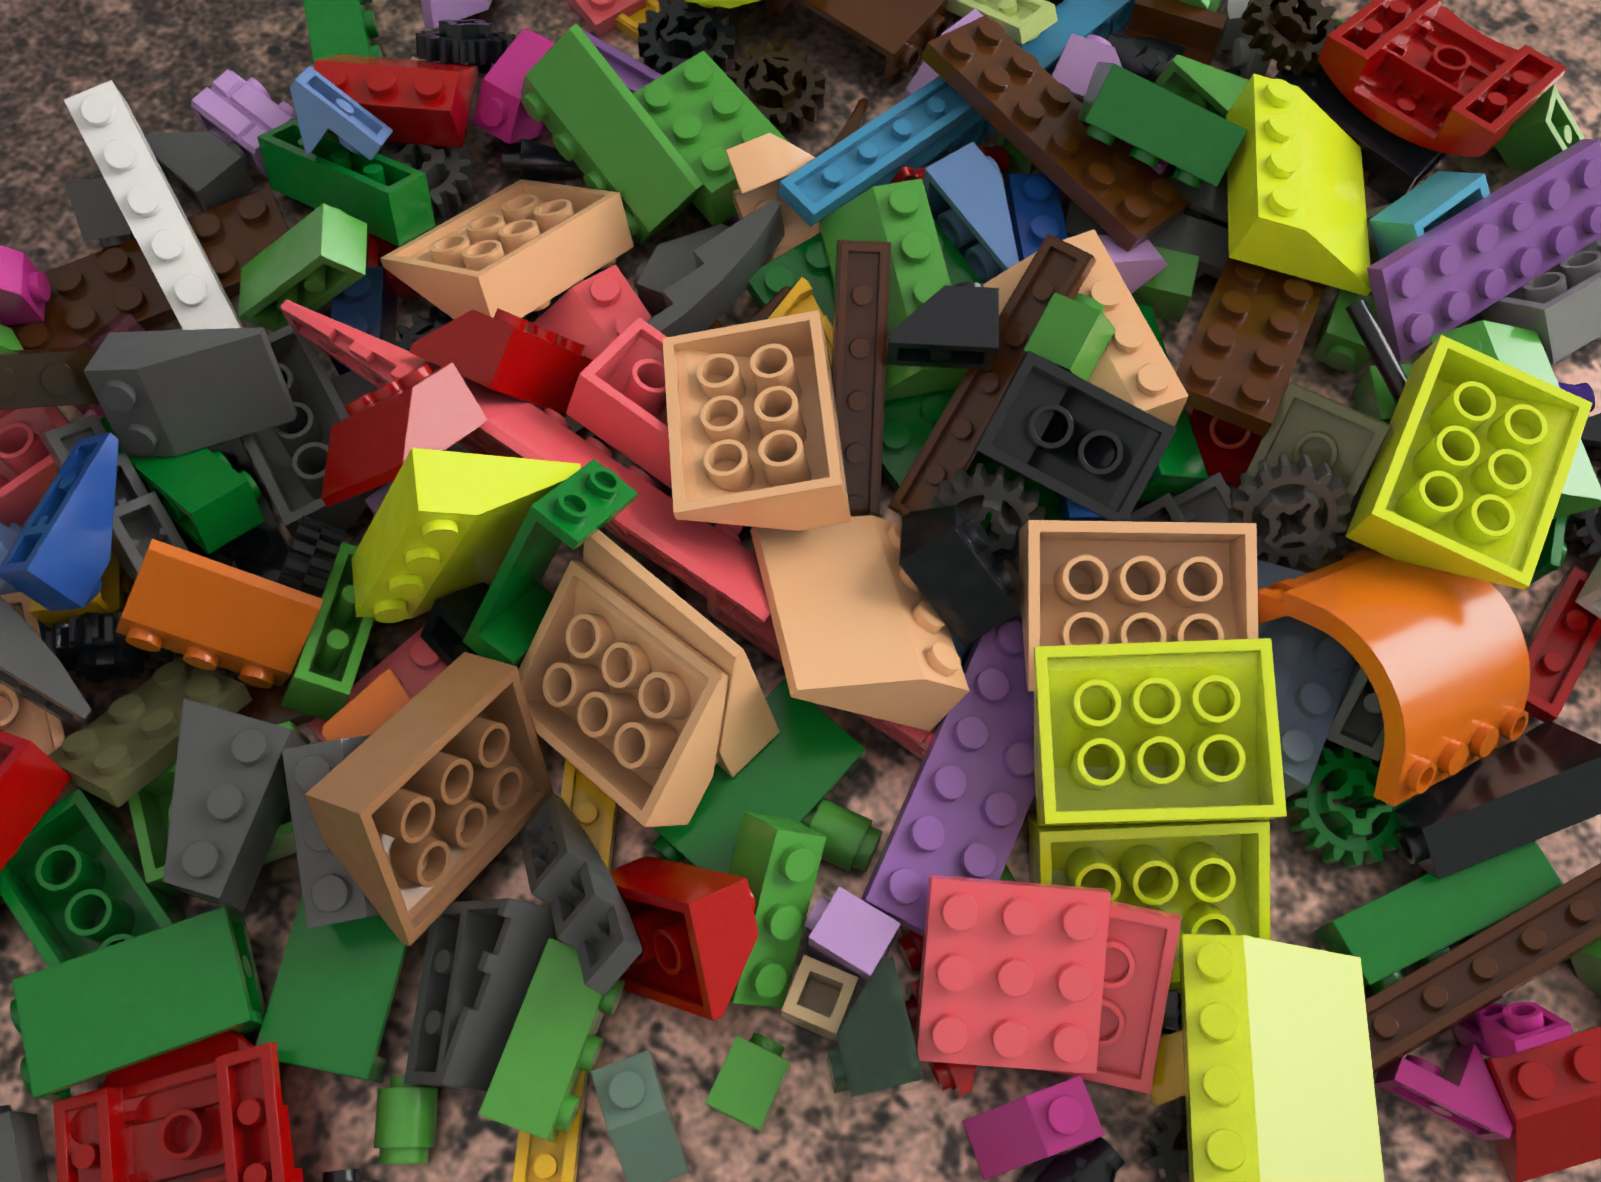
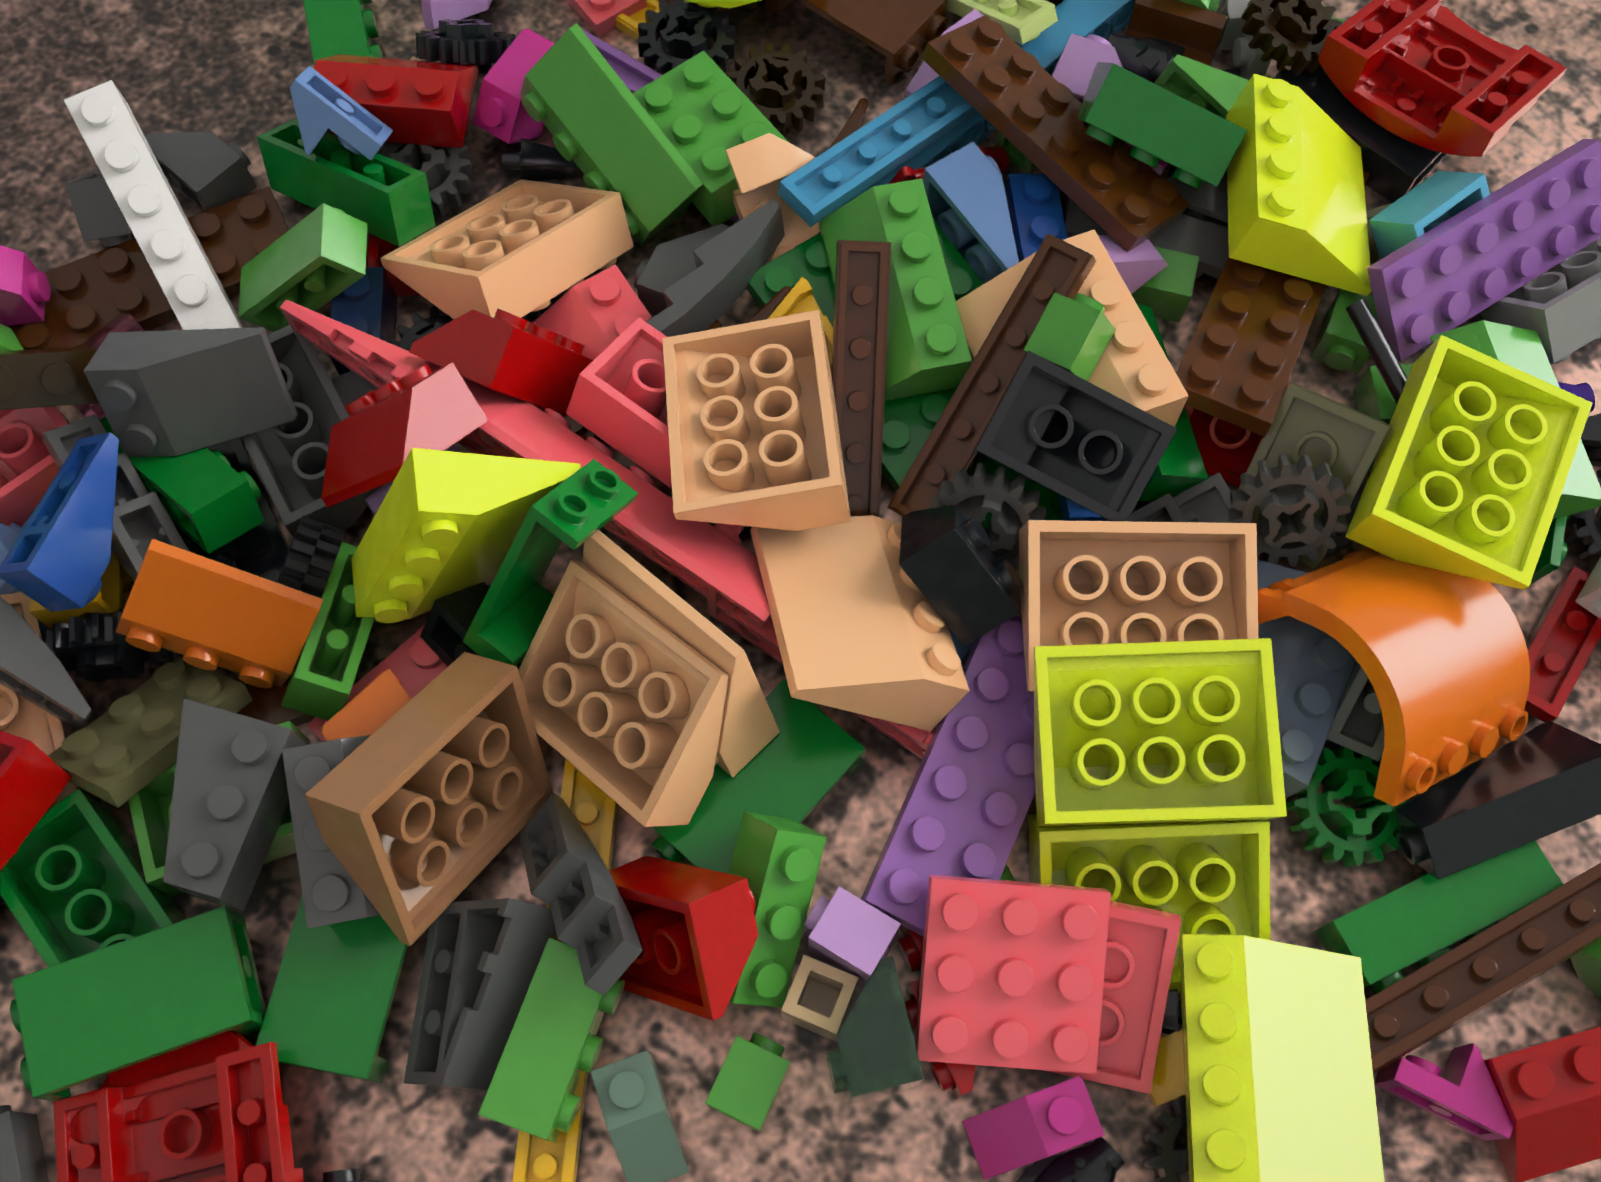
lavender brick [190,70,297,178] -> none
bright green brick [374,1075,438,1164] -> none
bright green brick [801,798,883,872] -> none
black slope [885,282,999,370] -> none
dark pink slope [1454,1002,1573,1058] -> none
bright green slope [1492,85,1585,171] -> none

